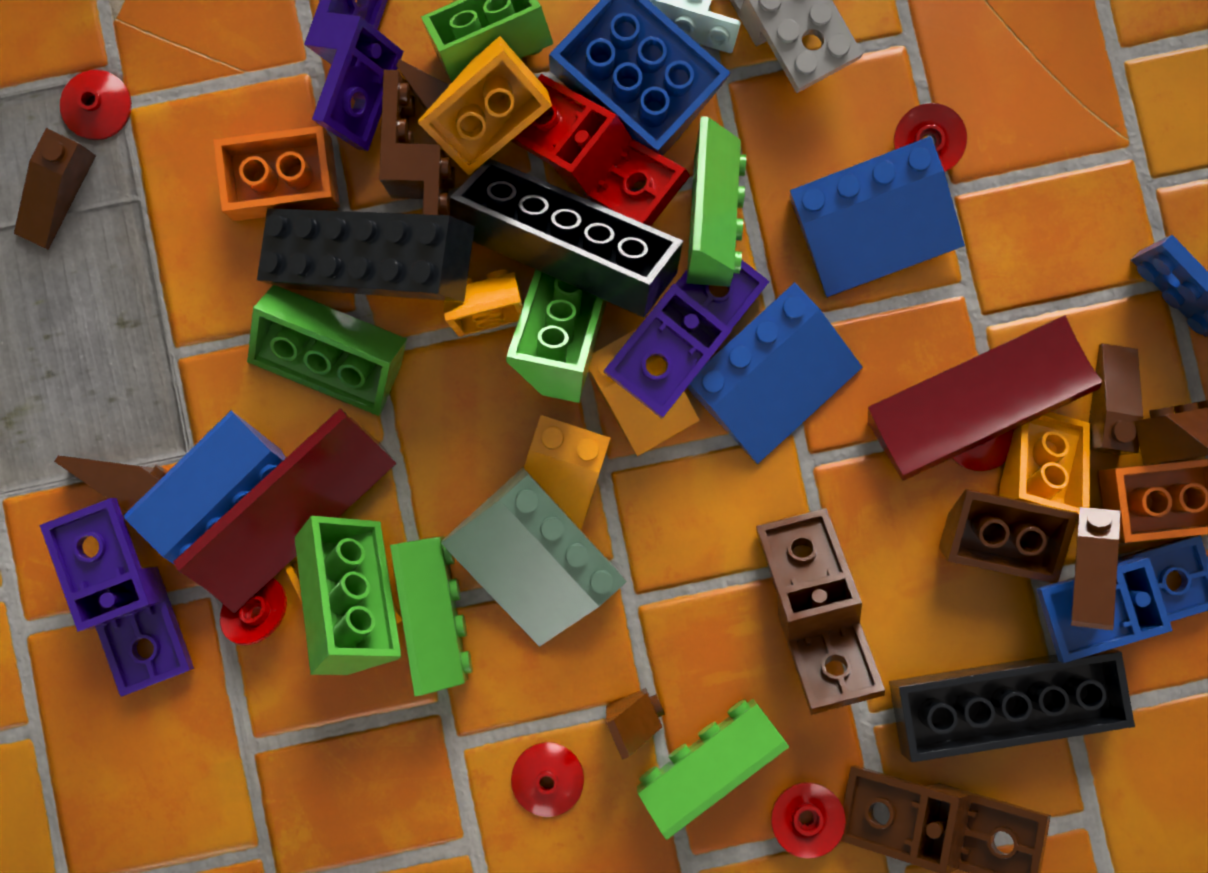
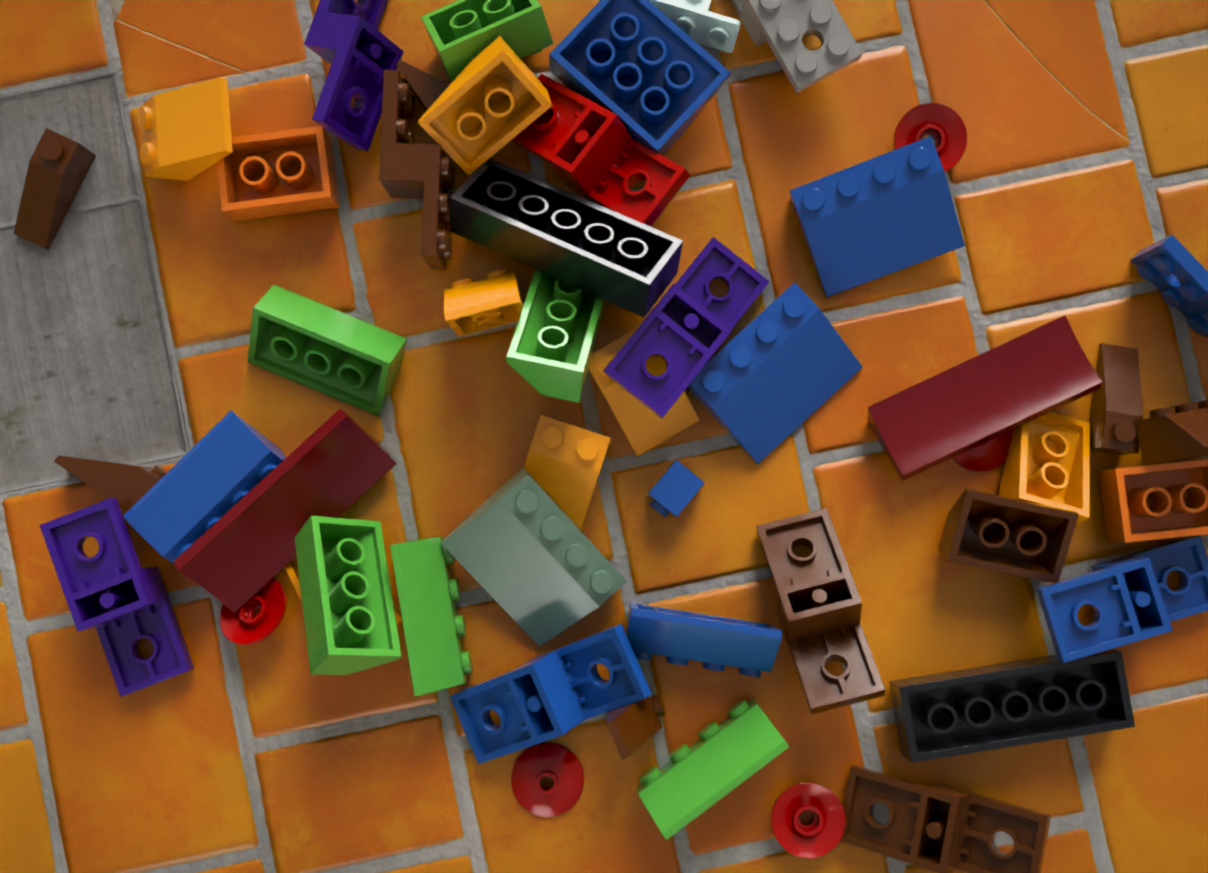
red dish [60,70,132,140] -> none
black brick [257,208,475,302] -> none
bright green slope [686,116,746,287] -> none
reddish brown slope [1071,507,1120,630] -> none
none -> light orange slope [137,77,233,181]
none -> blue bracket [450,624,652,764]
none -> blue slope [625,603,783,677]
none -> blue brick [647,460,704,518]

